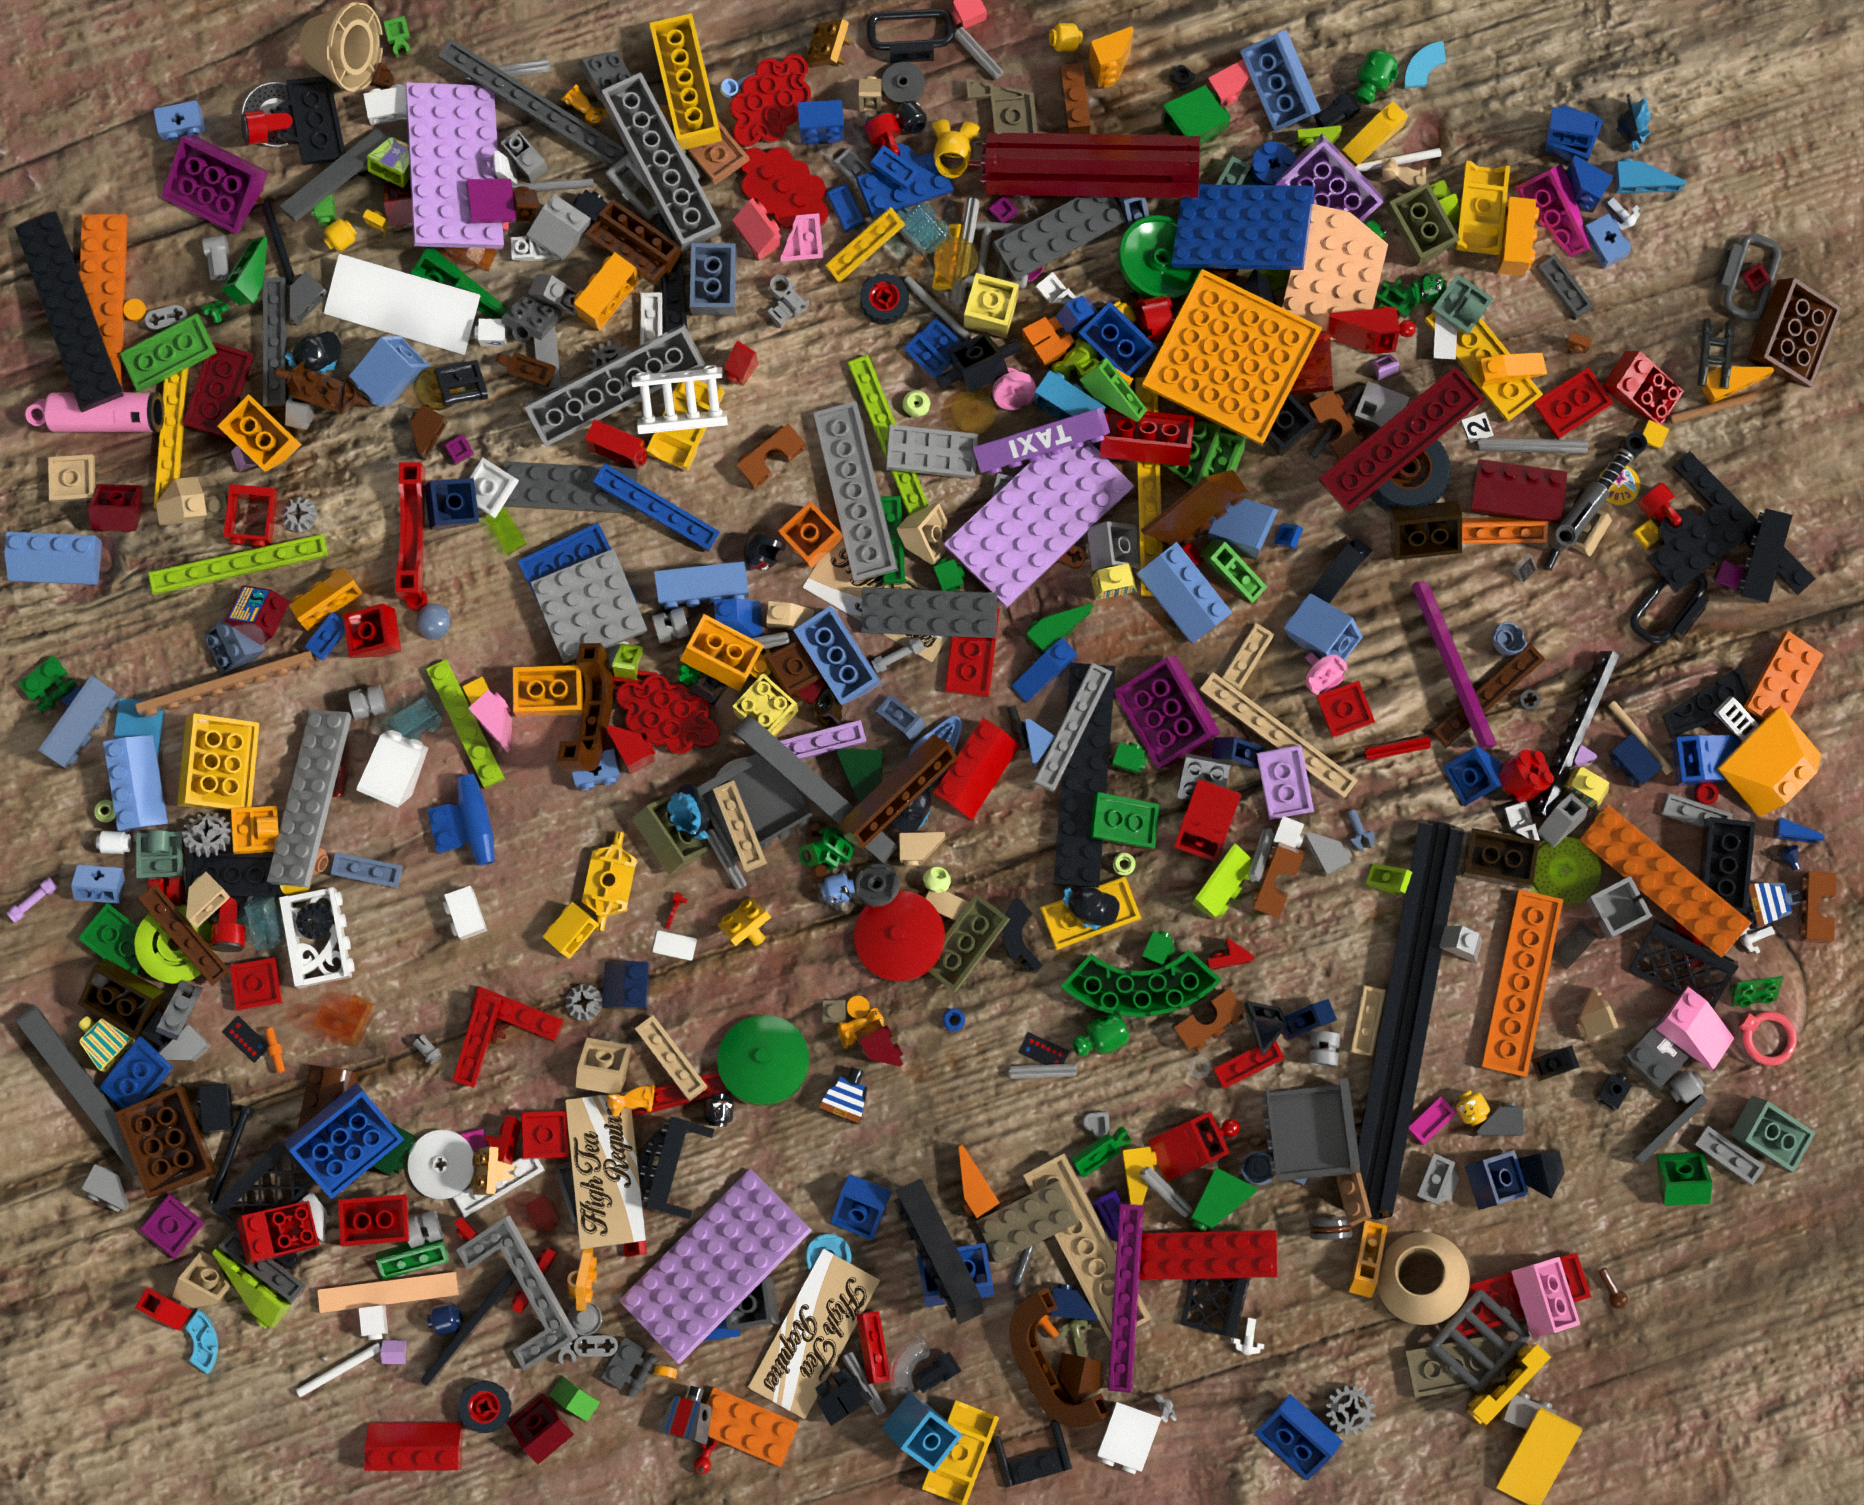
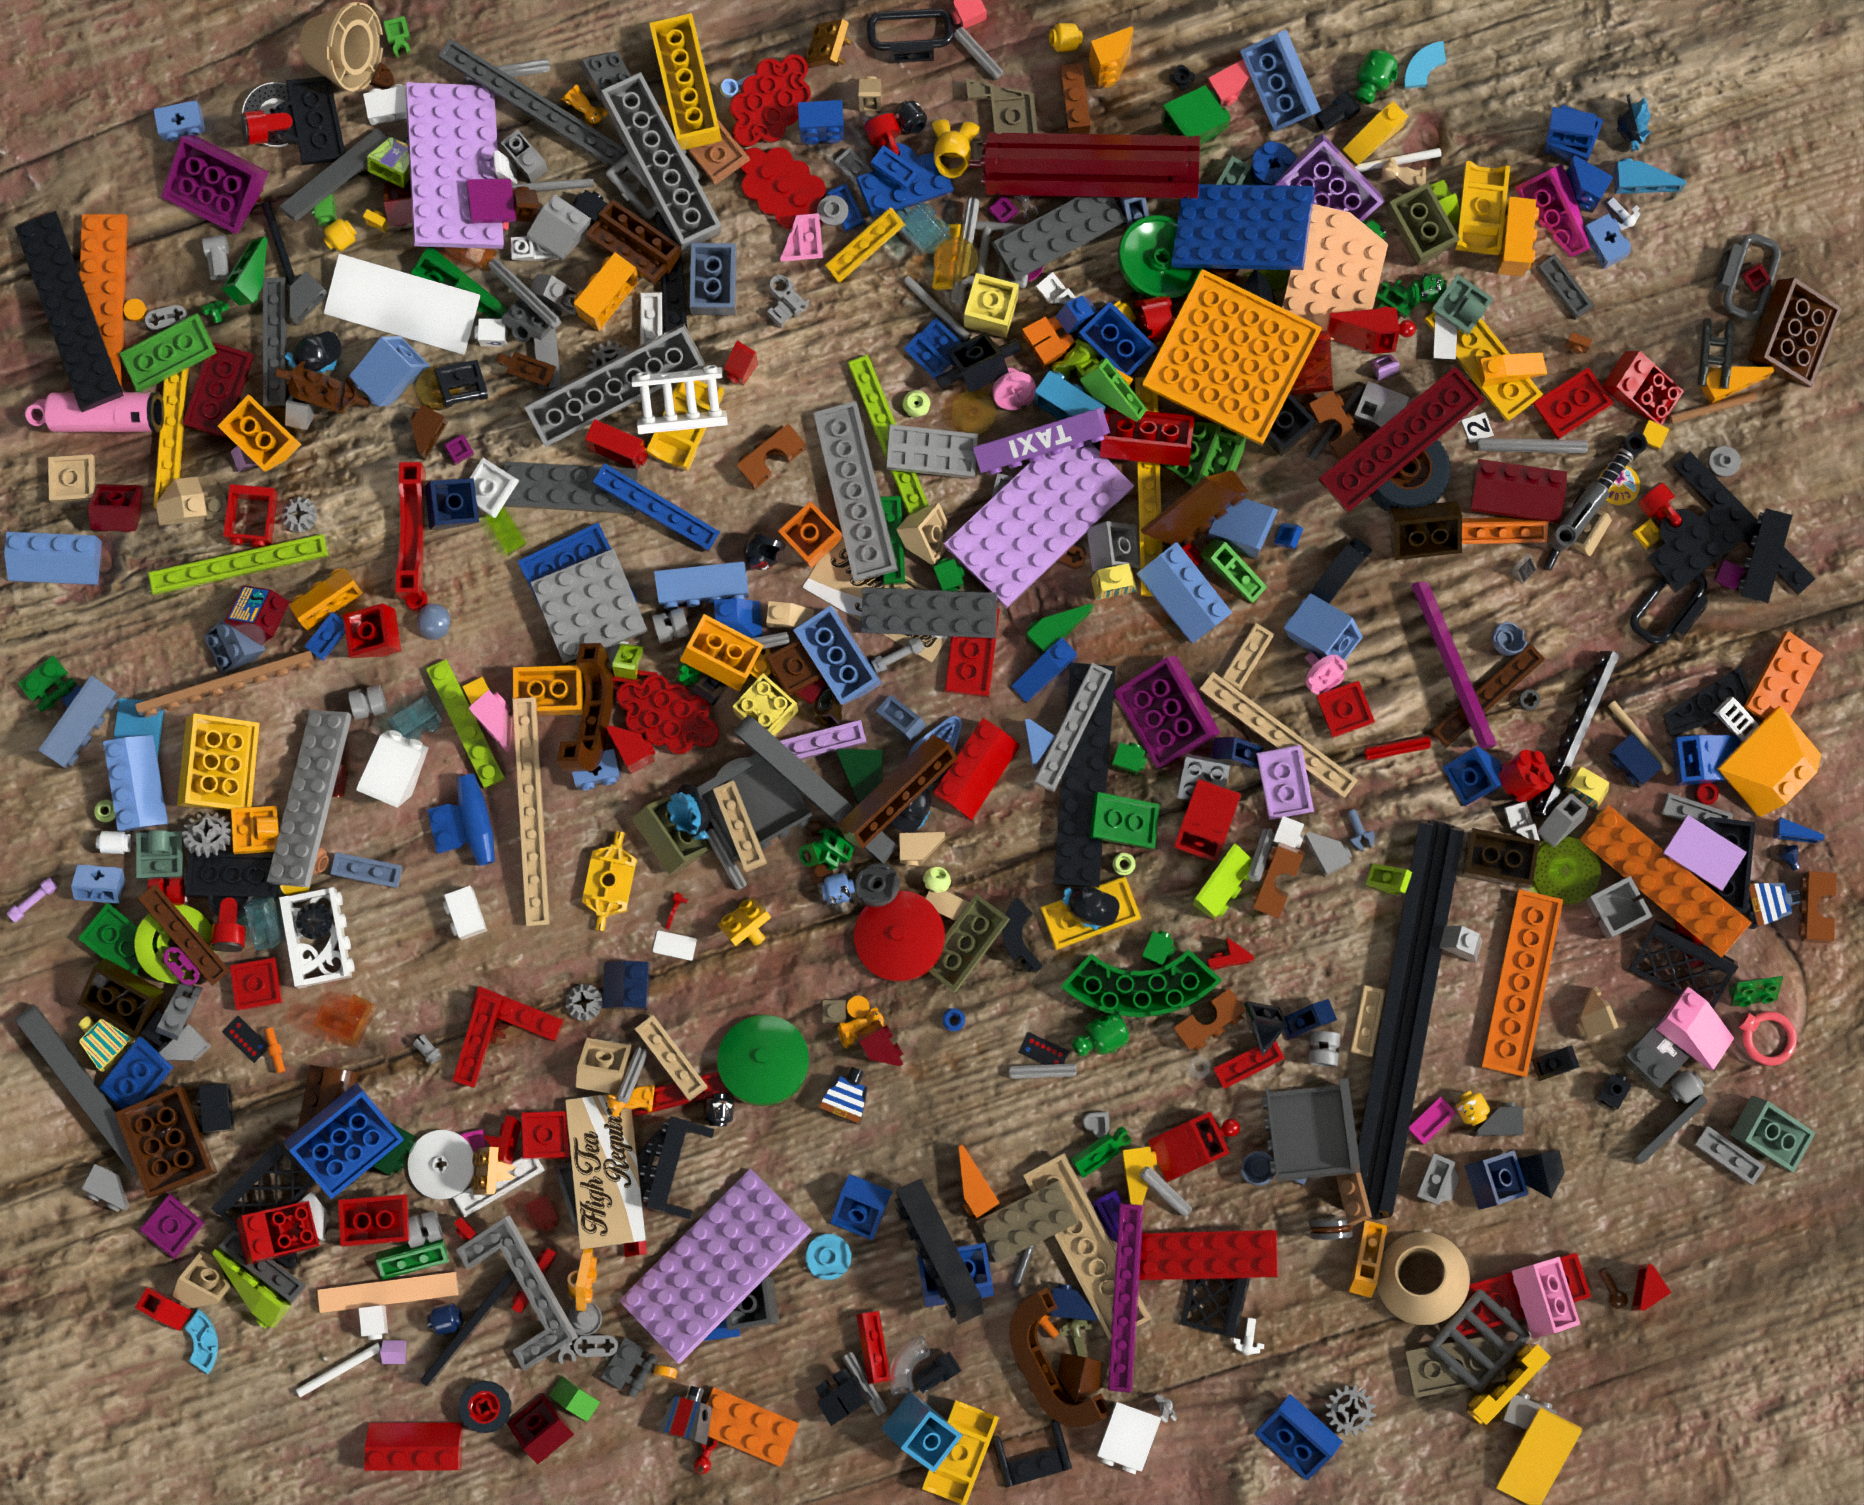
tan slope [186,872,230,929] -> none
black bar [208,1104,255,1204] -> none
yellow brick [543,902,599,959] -> none
coral slope [732,198,781,261] -> none
sticker [748,1249,880,1419] -> none
black wheel [860,273,909,325] -> none
dark grey plate [881,62,925,105] -> none
pearl dark grey bar [1007,706,1029,751] -> none
green slope [1189,1167,1258,1232] -> none
lime slope [1295,126,1342,147] -> none
clear smoke plate [1552,921,1598,970] -> none
lavender slope [1571,745,1597,768] -> none
green slope [1657,1152,1713,1206] -> none
white piece [1740,926,1775,954] -> none
none -> magenta beam [163,947,199,986]
none -> light grey axle [488,258,561,329]
none -> tan plate [513,697,550,926]
none -> light grey axle [617,1047,648,1104]
none -> light grey piece [817,195,848,226]
none -> red slope [1631,1264,1672,1312]
none -> lavender tile [1662,815,1747,891]
none -> light grey piece [1709,446,1741,477]

